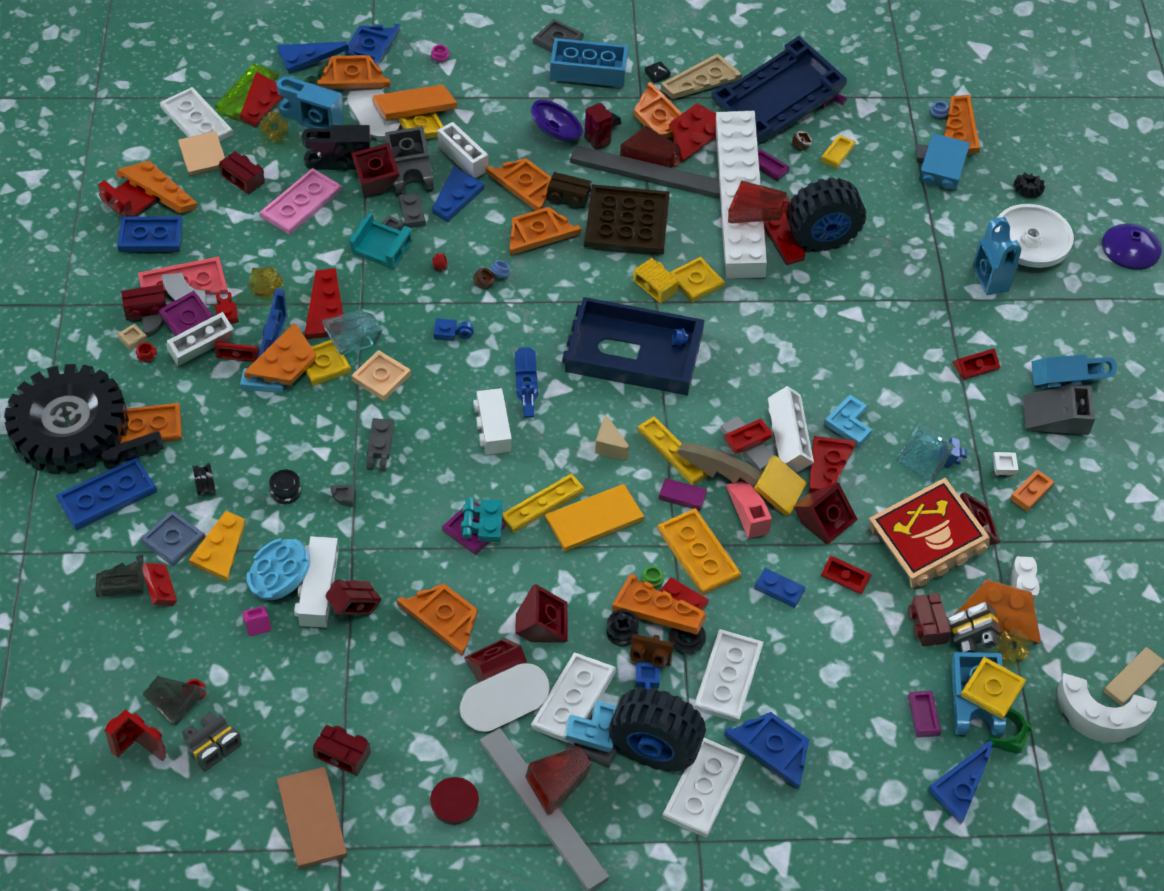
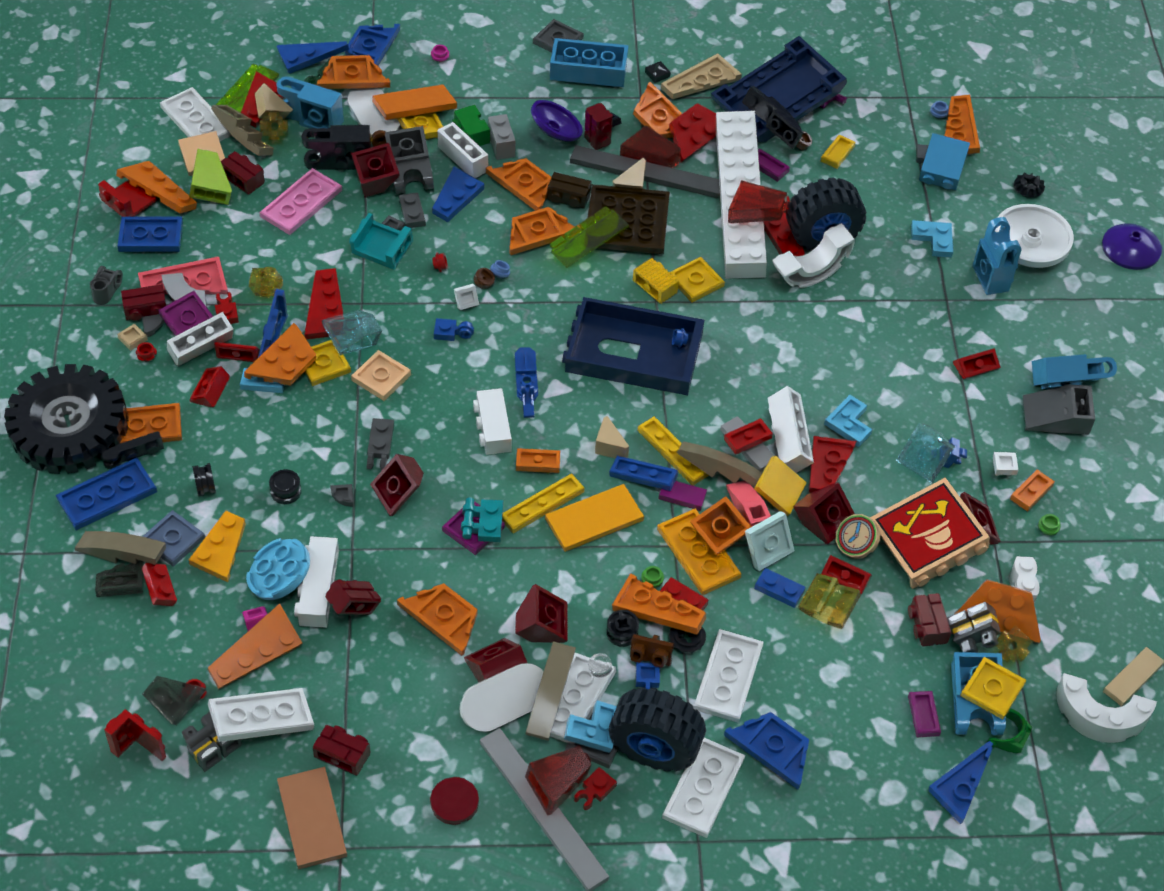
none -> dark tan slope [75,531,166,565]
none -> dark grey piece [90,266,123,305]
none -> lime slope [189,149,232,205]
none -> red slope [190,366,230,407]
none -> orange wing [207,604,302,689]
none -> white tile [208,688,314,742]
none -> dark tan slope [211,105,274,156]
none -> tan slope [255,83,293,120]
none -> dark red slope [370,454,424,516]
none -> reddish brown tile [371,130,386,147]
none -> green brick [452,105,490,146]
none -> white tile [454,284,479,310]
none -> light grey piece [488,114,515,160]
none -> orange plate [516,448,560,473]
none -> dark tan slope [525,641,576,741]
none -> clear neon green windscreen [550,206,628,268]
none -> red plate [574,767,617,811]
none -> clear tile [588,653,612,677]
none -> blue tile [609,456,678,491]
none -> tan slope [613,158,646,189]
none -> orange slope [690,496,751,555]
none -> black slope [742,86,804,149]
none -> light aqua plate [745,511,795,571]
none -> white brick [772,223,855,288]
none -> clear yellow slope [798,573,861,629]
none -> tile [836,514,880,559]
none -> medium azure plate [911,220,953,257]
none -> bright green plate [1038,514,1061,535]

